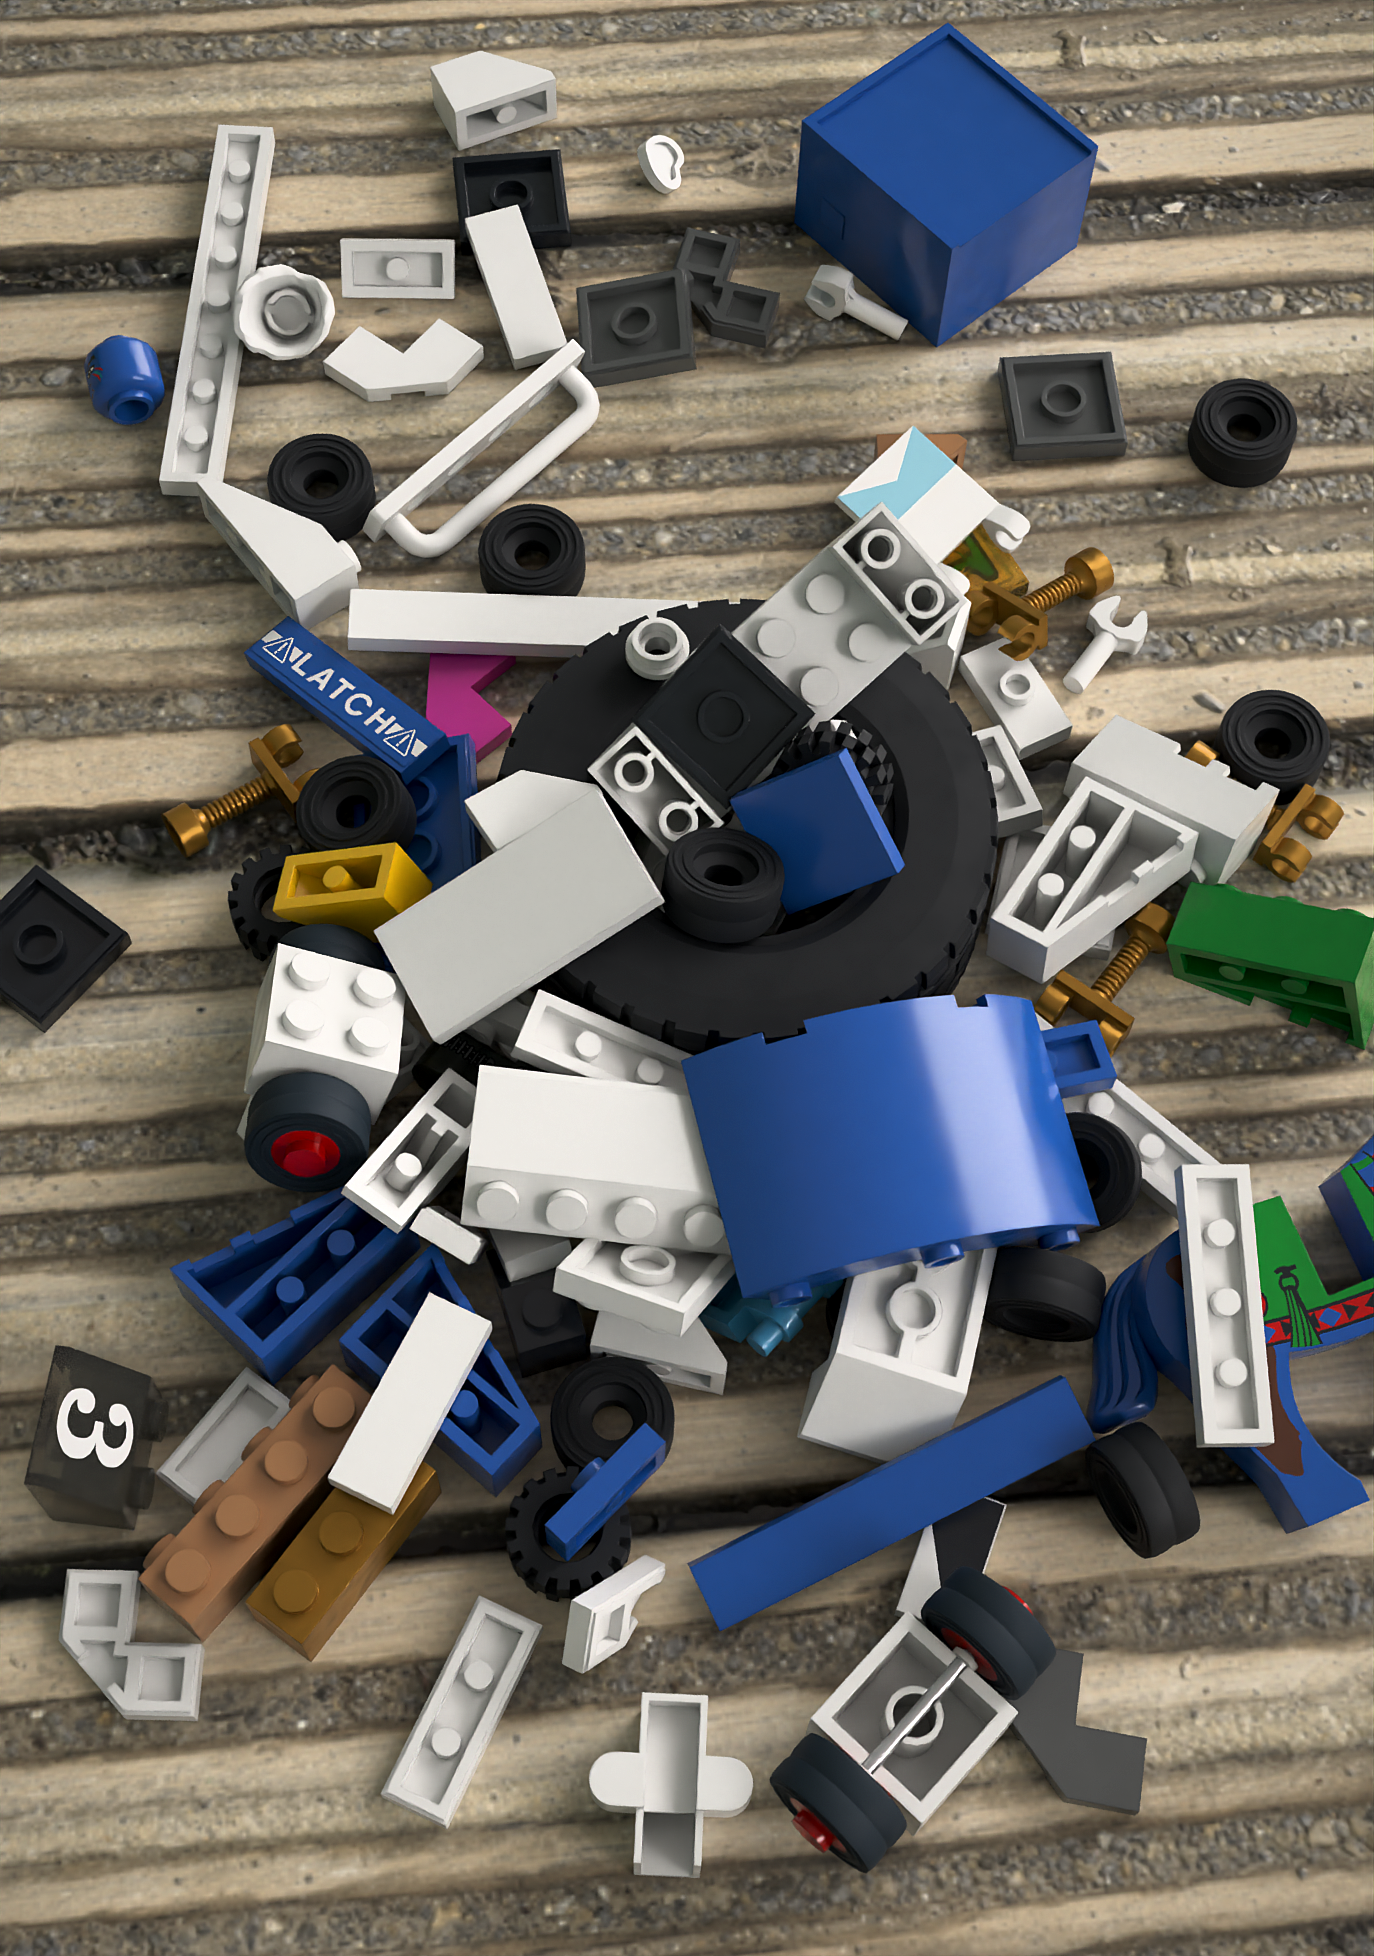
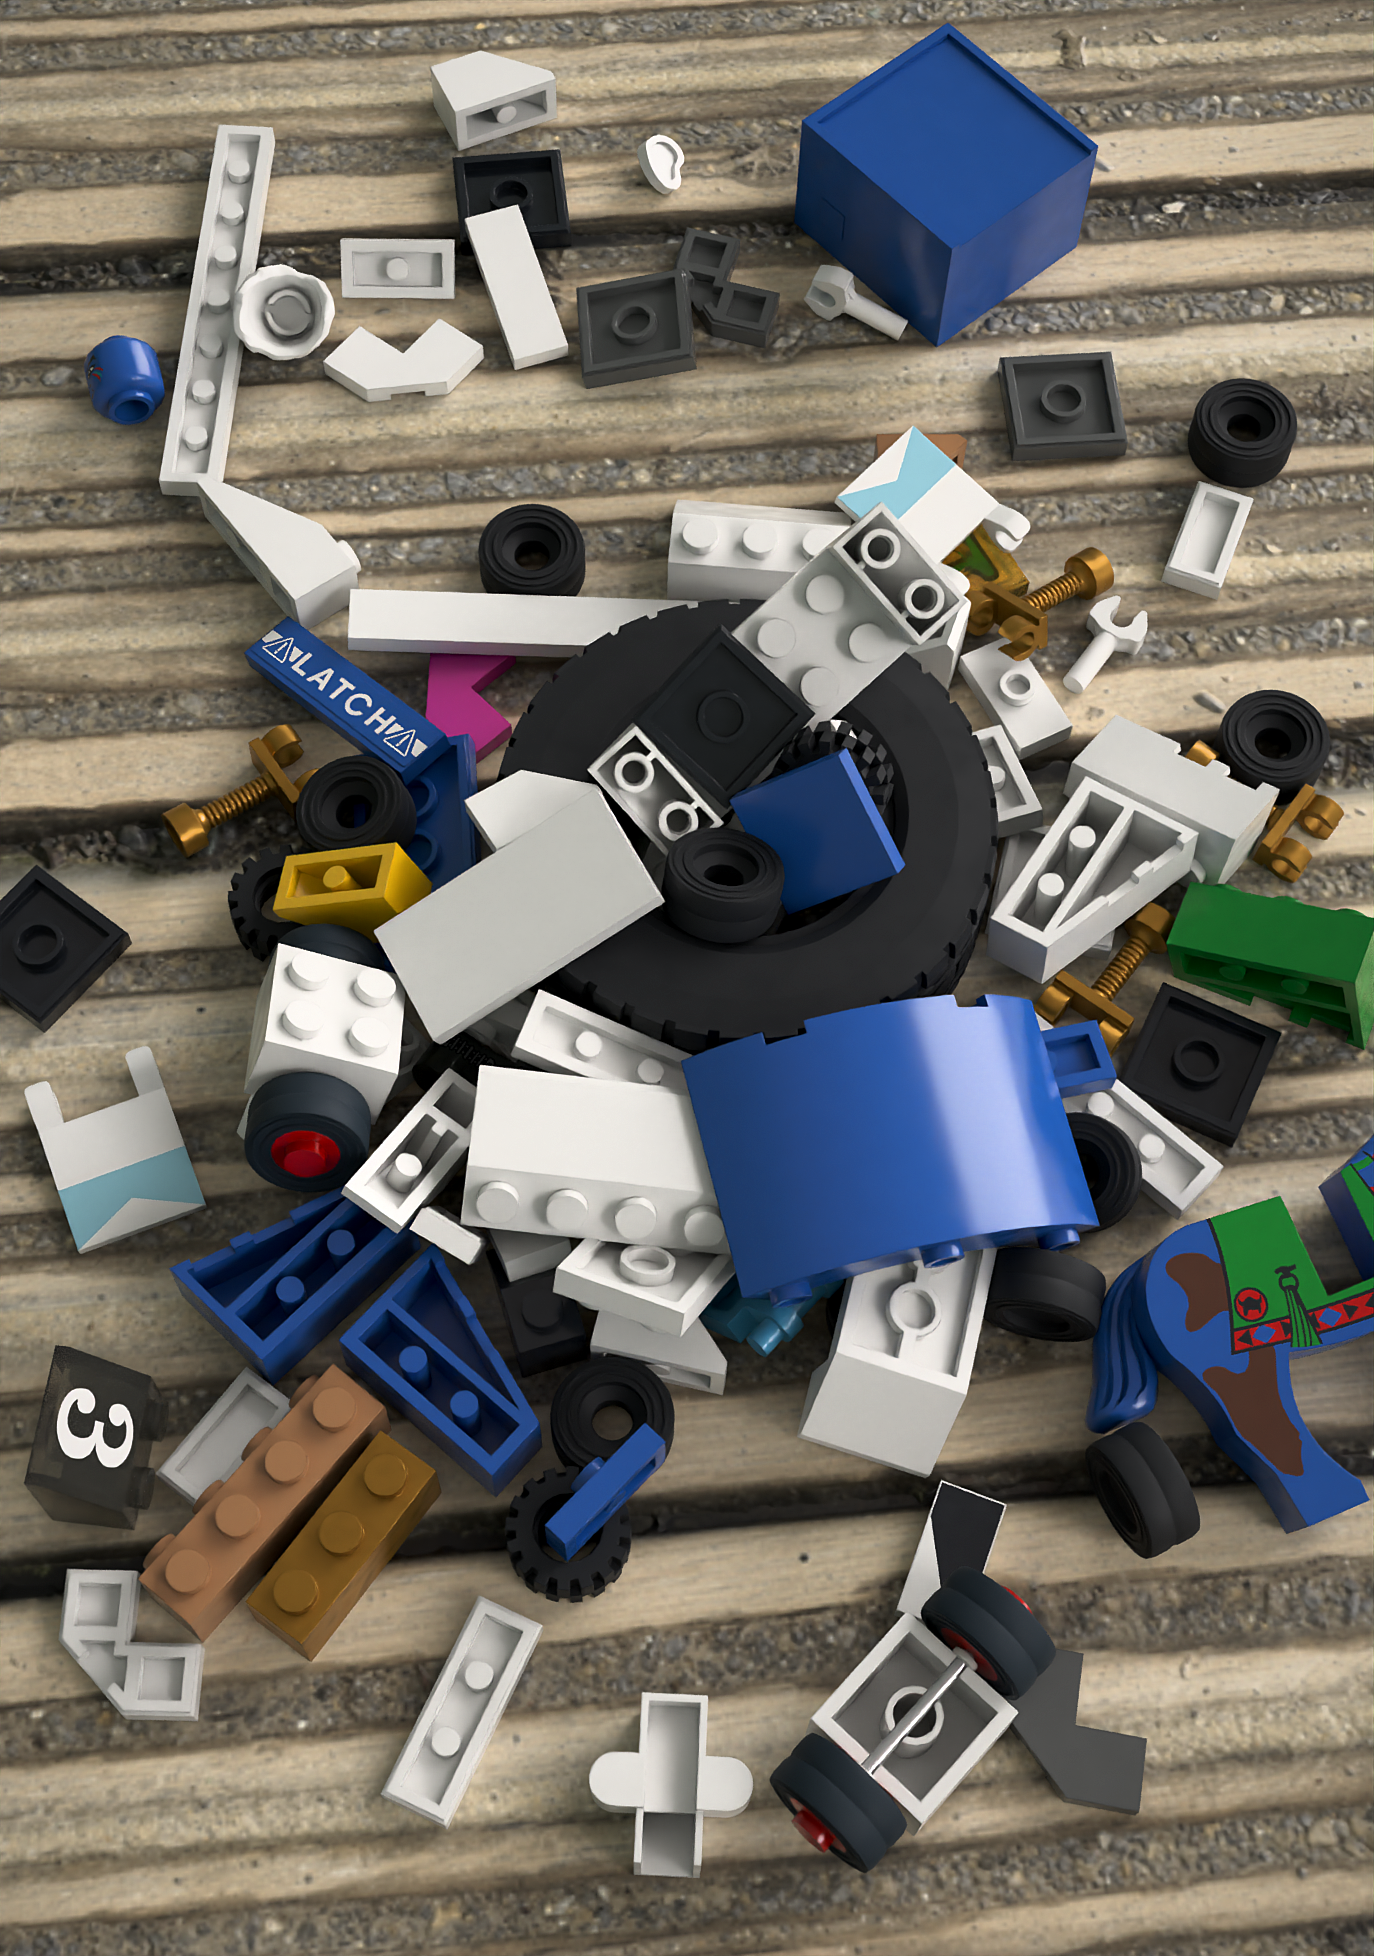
black tyre [267,433,376,543] -> none
white tile [327,1292,493,1515] -> none
white piece [362,339,600,558] -> none
white tile [562,1555,666,1674] -> none
white plate [625,617,689,680] -> none
blue tile [687,1375,1096,1631] -> none
white plate [1174,1164,1274,1448] -> none
none -> white flag [24,1046,207,1254]
none -> white slope [667,499,851,602]
none -> black tile [1119,982,1282,1148]
none -> white tile [1161,481,1254,600]

